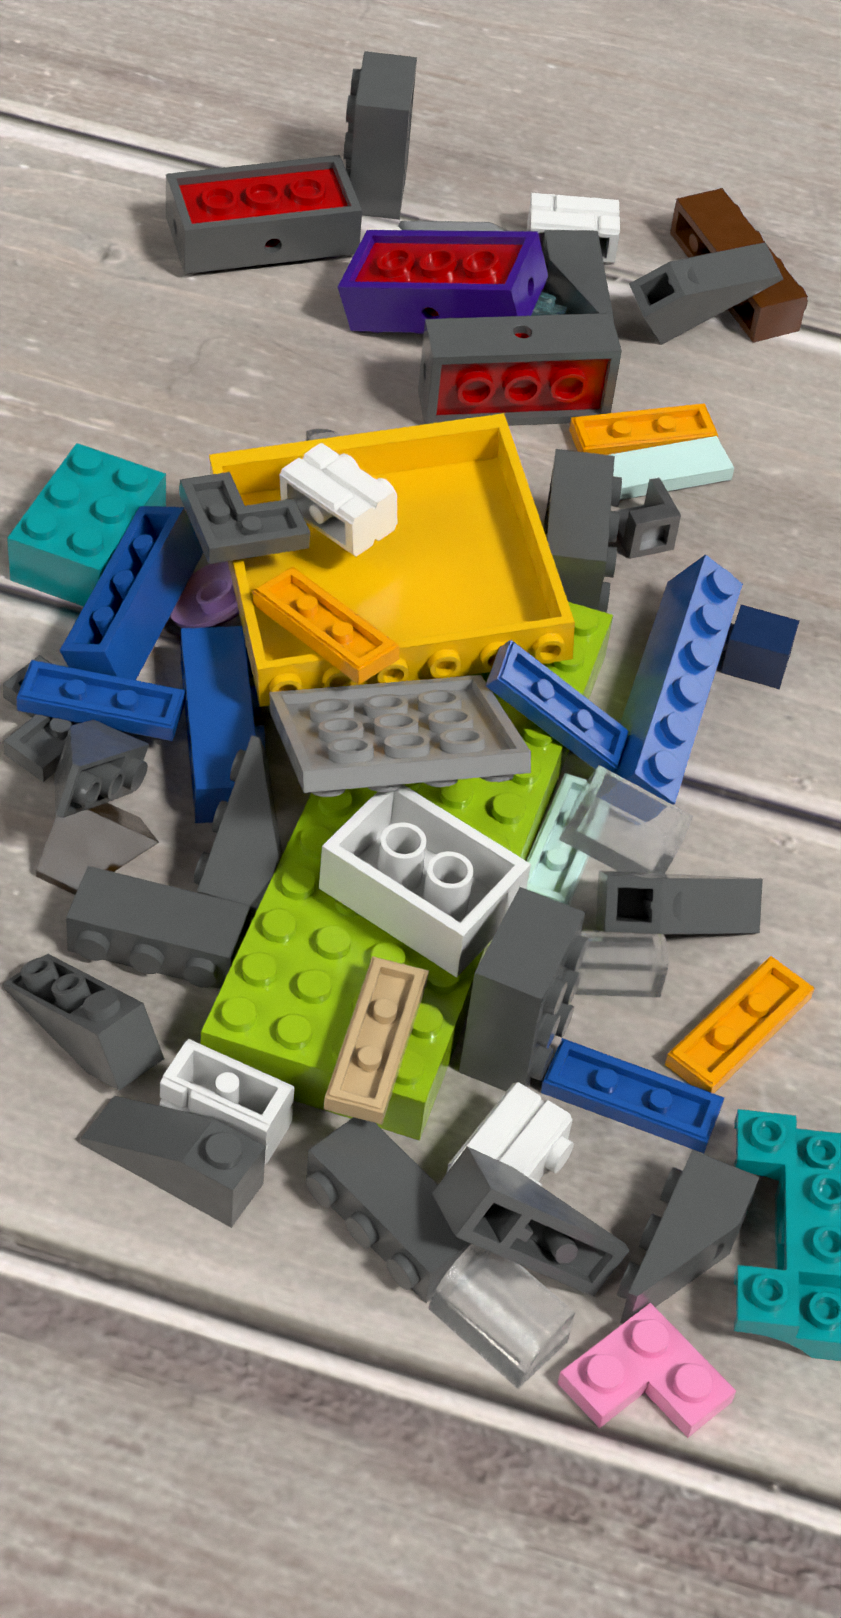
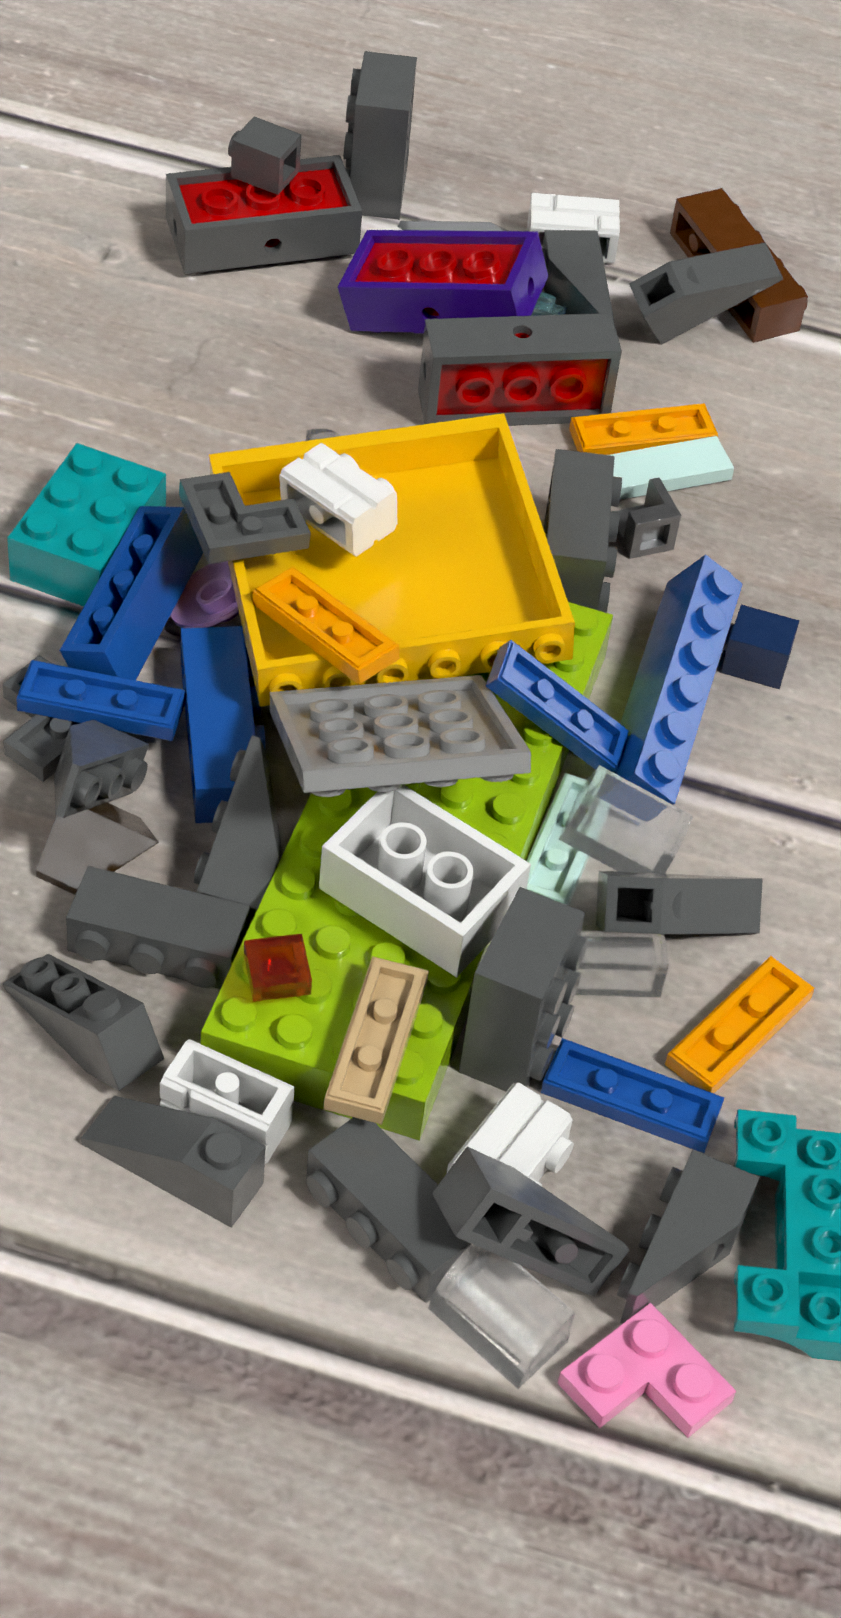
none -> dark grey brick [228,116,302,195]
none -> clear red plate [244,934,312,1002]

